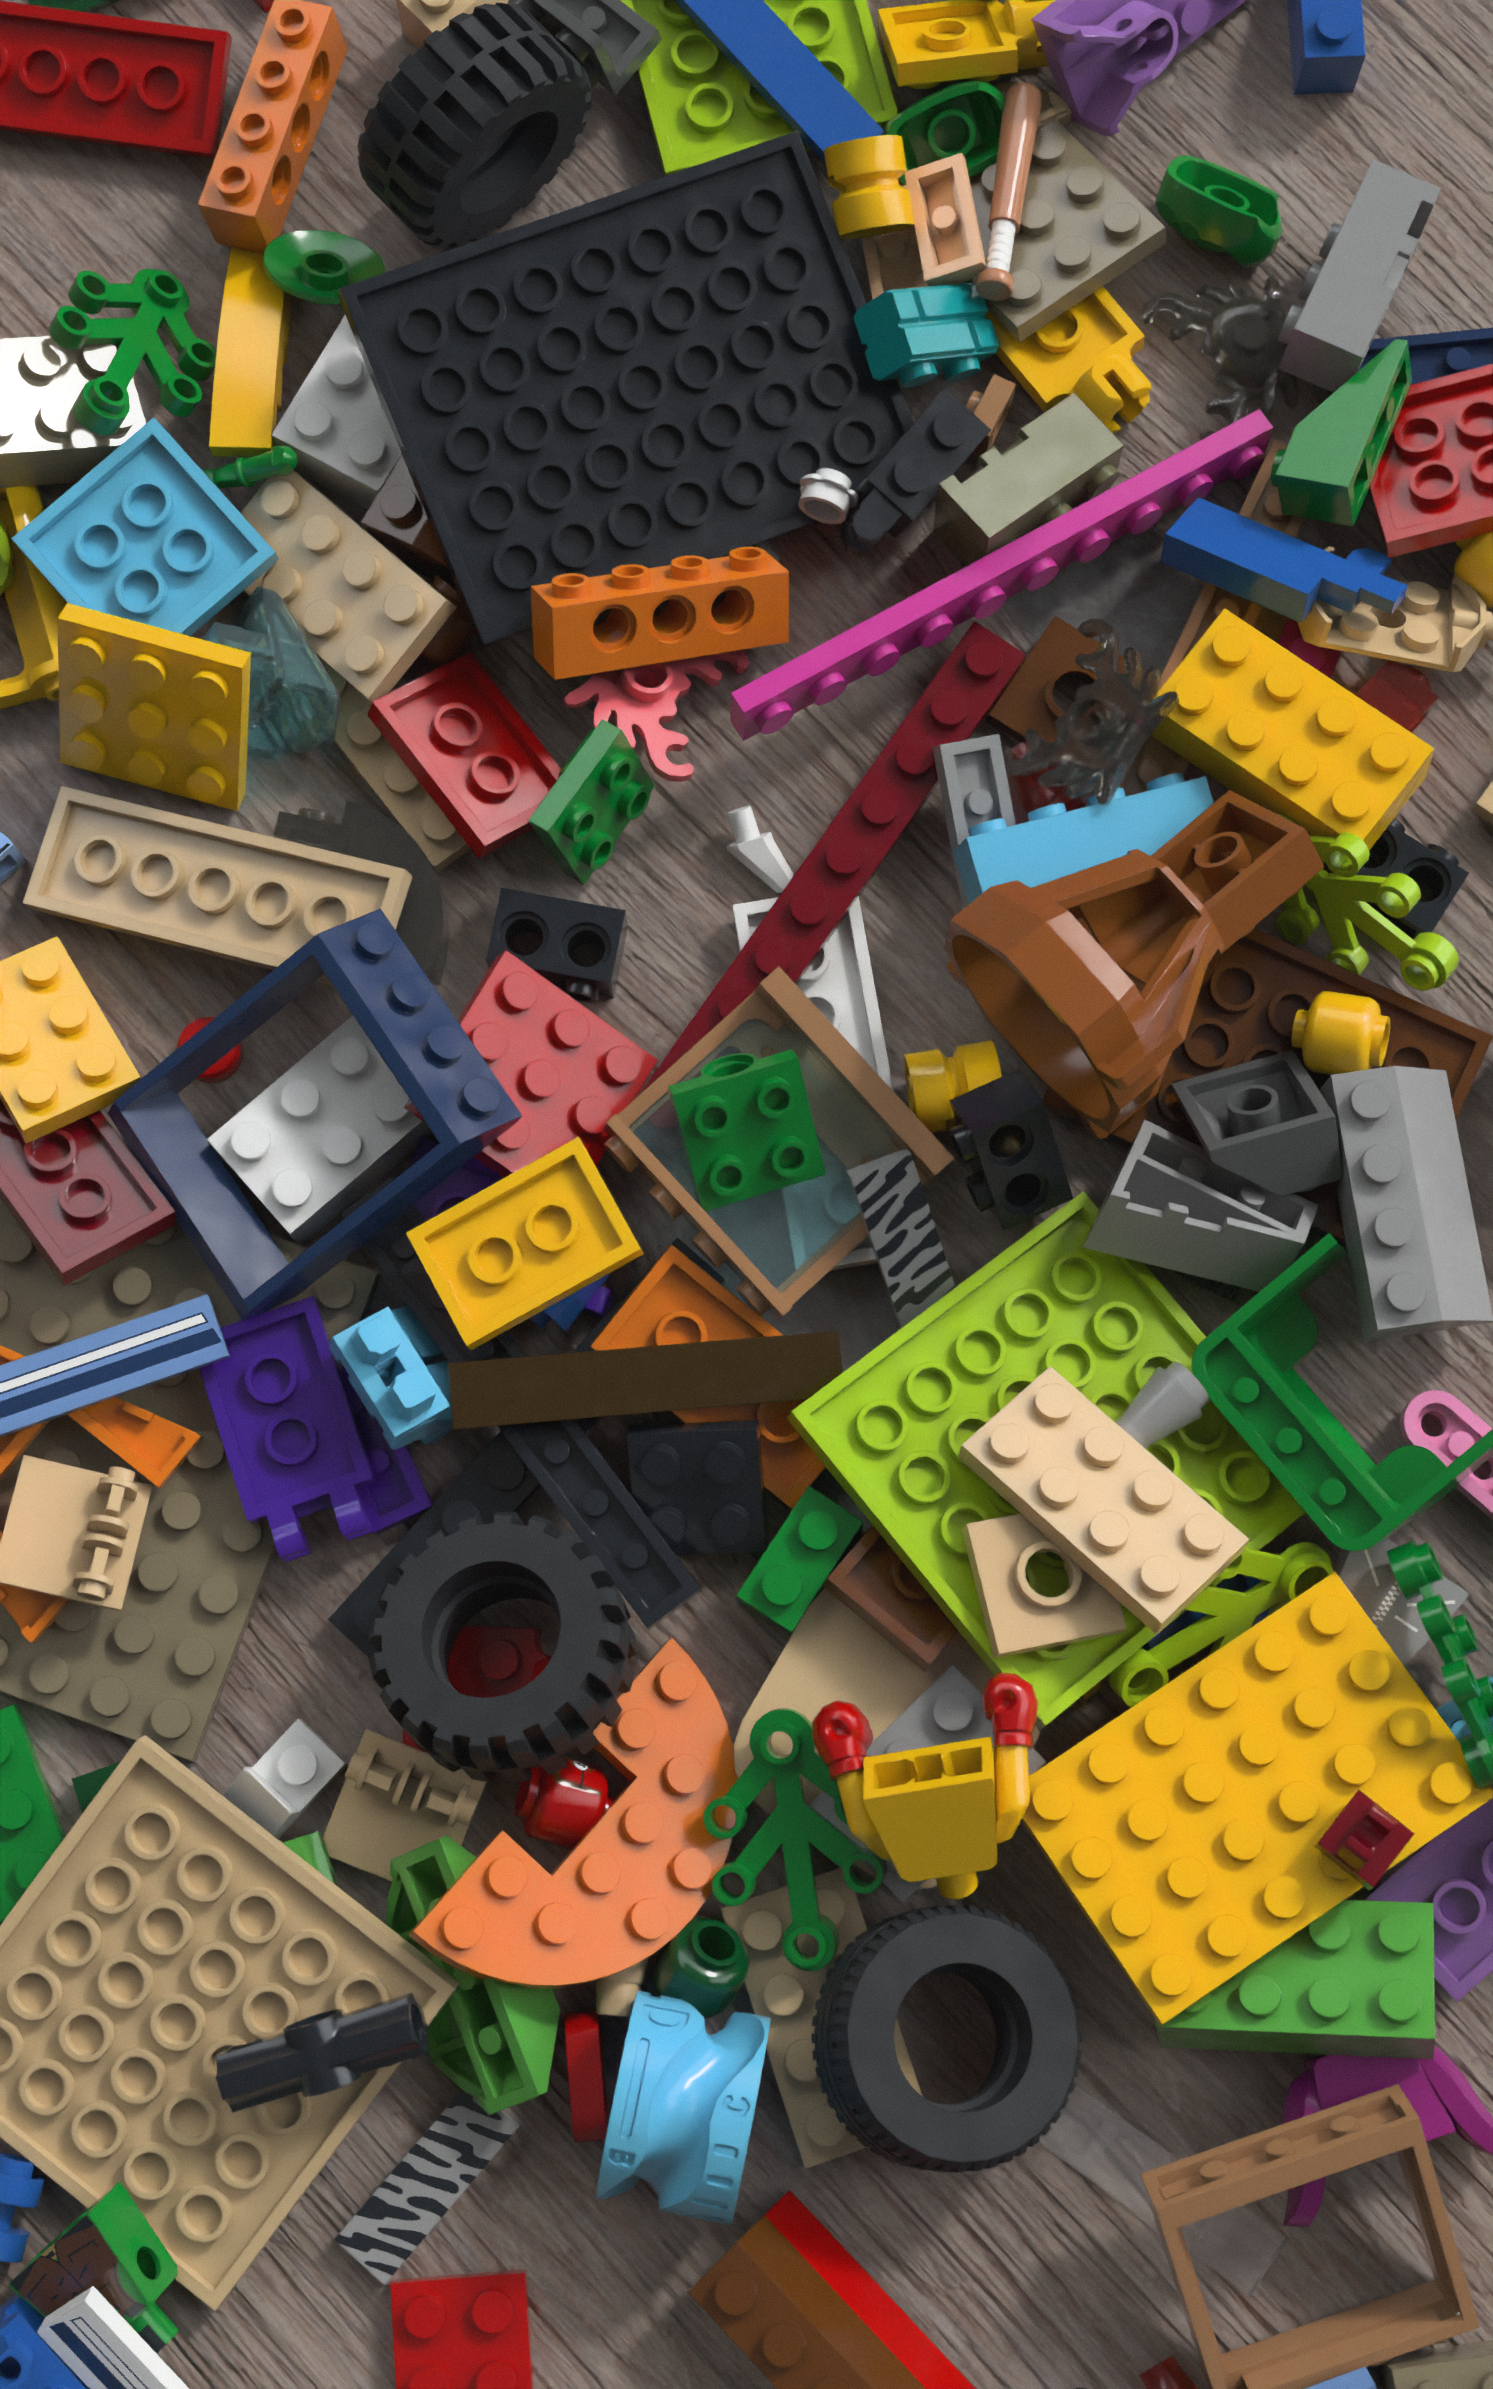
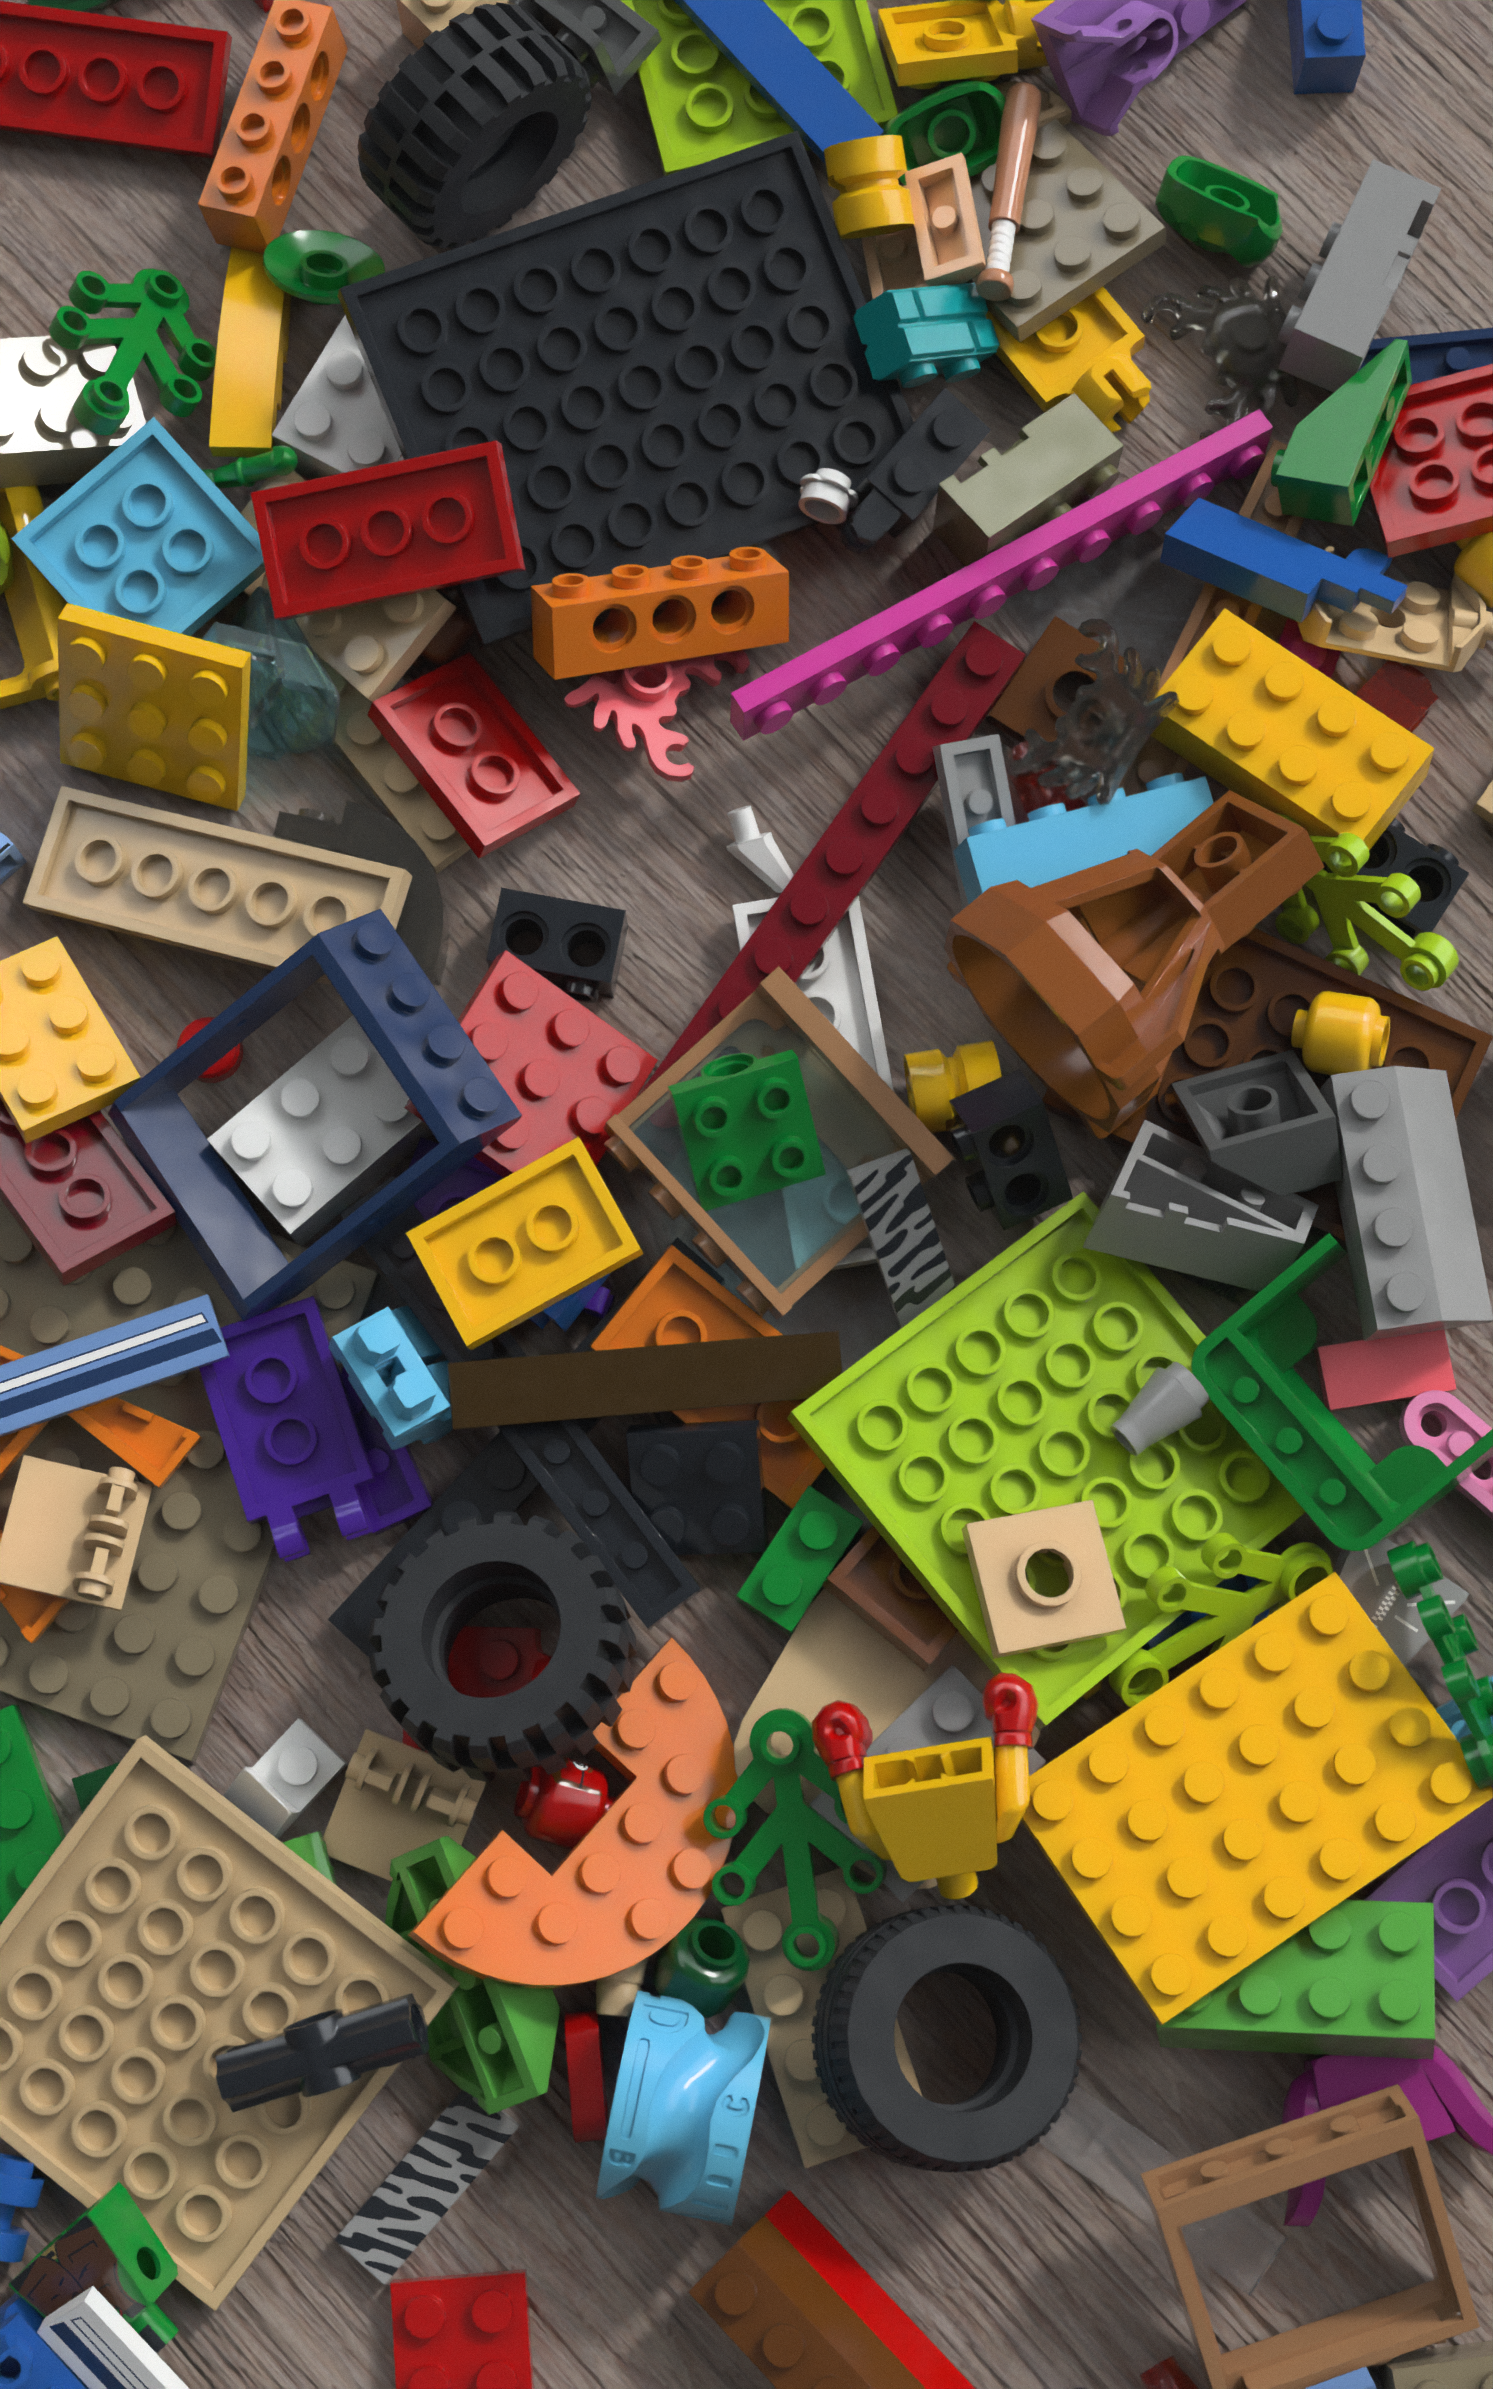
green plate [528,719,655,885] -> none
tan plate [958,1366,1249,1635] -> none
medium nougat plate [966,374,1016,457] -> none
dark red tile [1314,1790,1415,1891] -> none
none -> red plate [251,440,525,621]
none -> coral tile [1314,1330,1457,1412]

